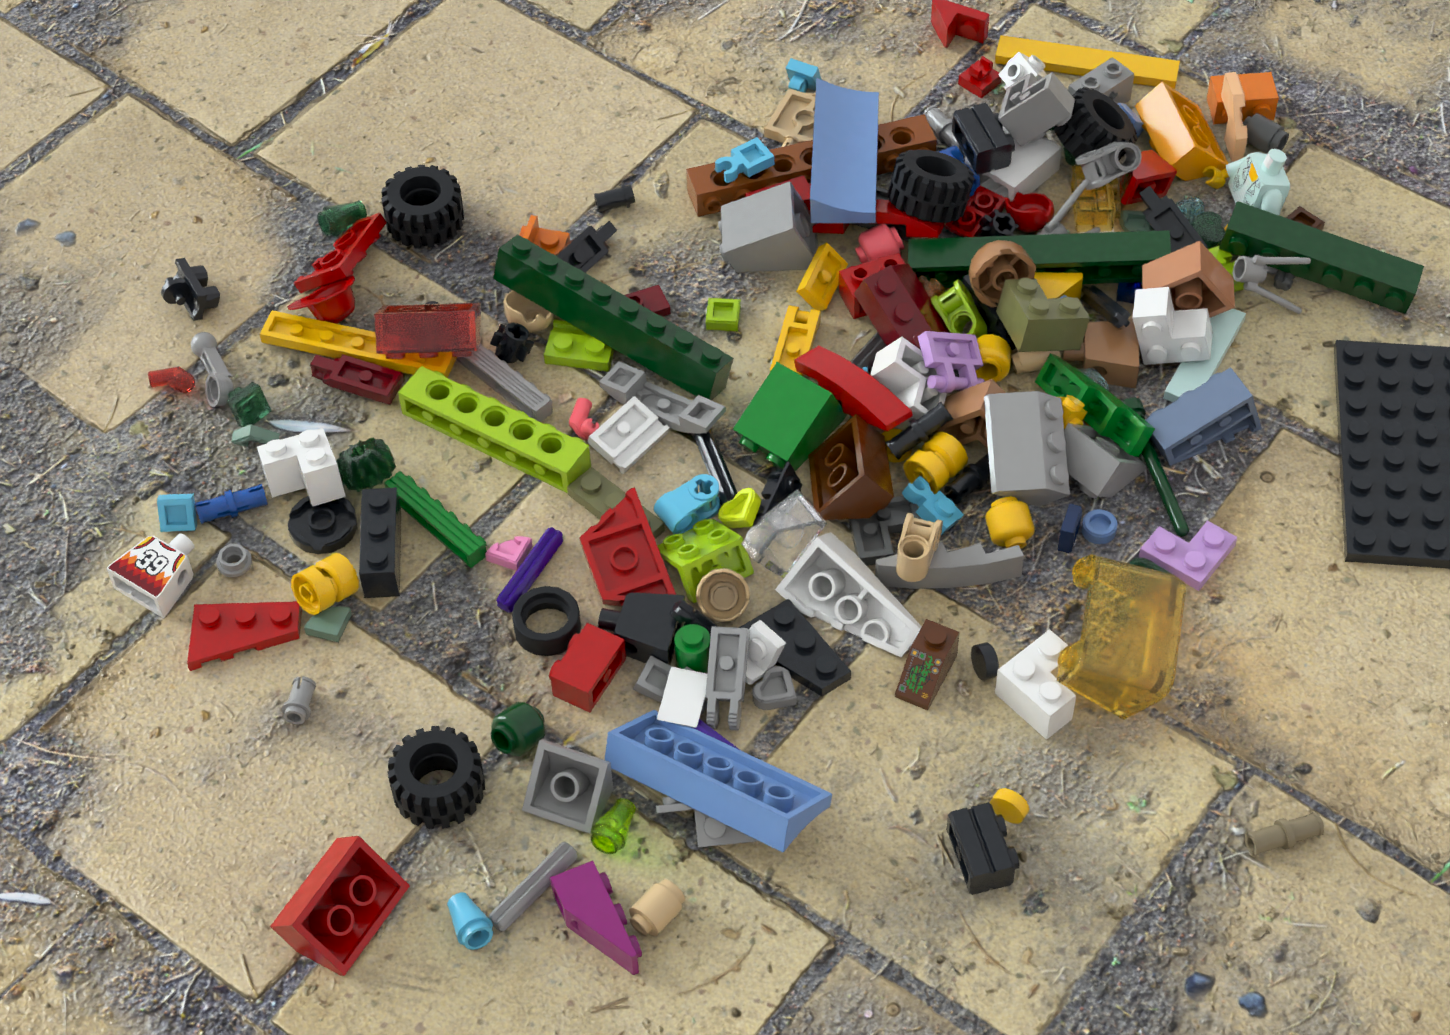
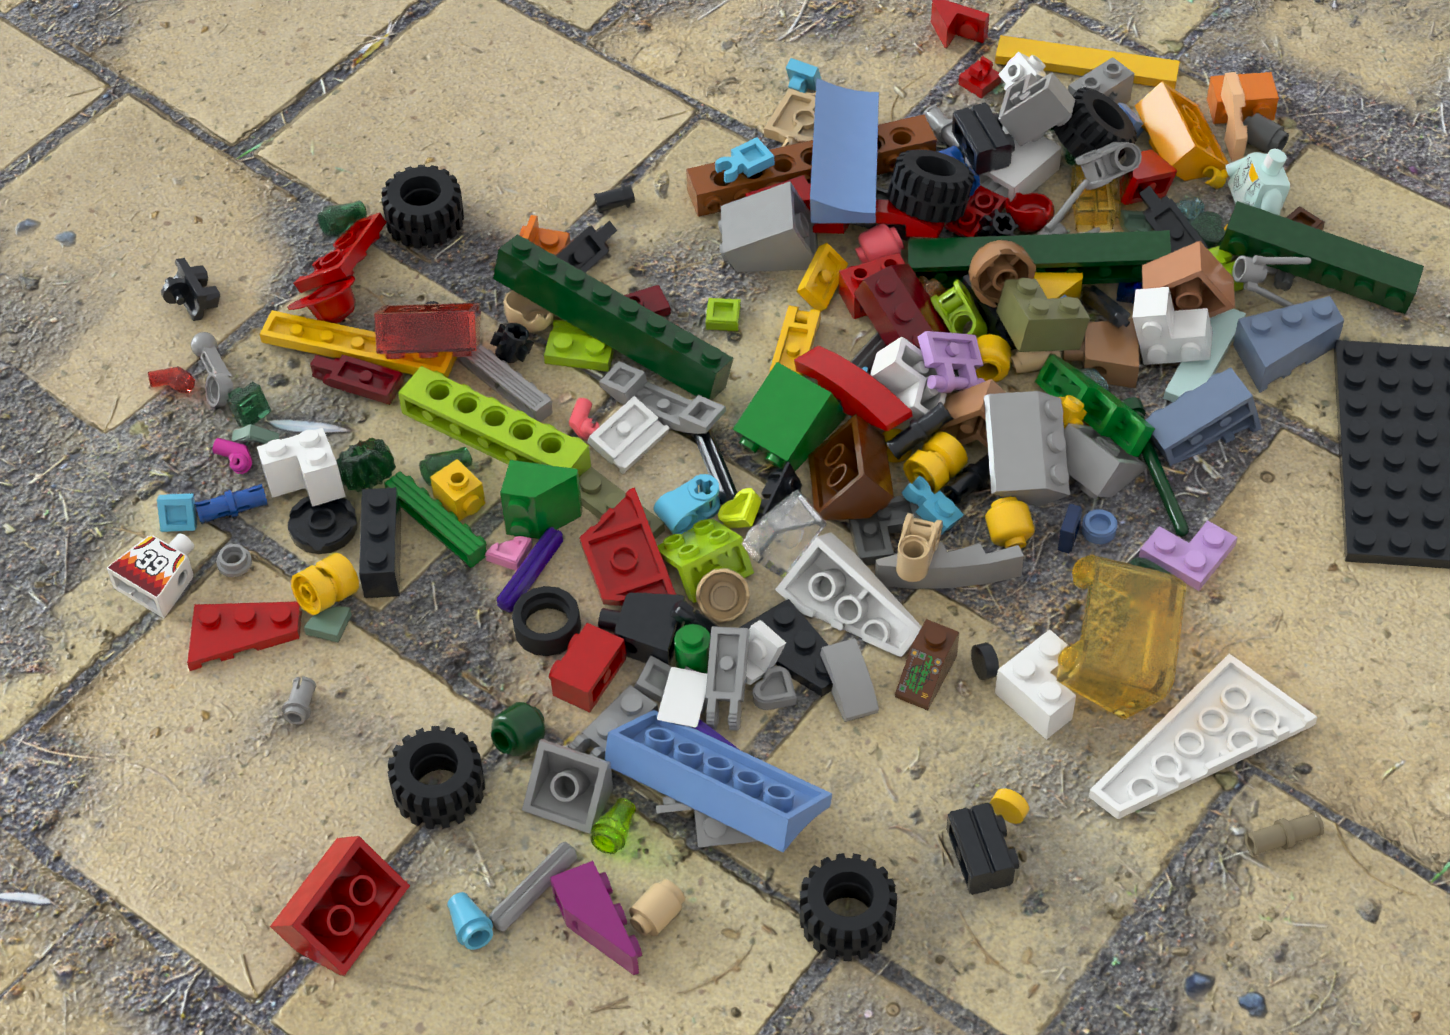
none -> dark pink arm [212,438,253,474]
none -> clear green cone [419,447,472,486]
none -> yellow brick [430,459,486,522]
none -> green slope [500,460,582,539]
none -> light grey hinge [567,685,658,760]
none -> black tyre [800,853,897,961]
none -> light grey slope [820,638,879,722]
none -> white wing [1089,654,1318,819]
none -> sand blue wedge [1233,296,1344,393]

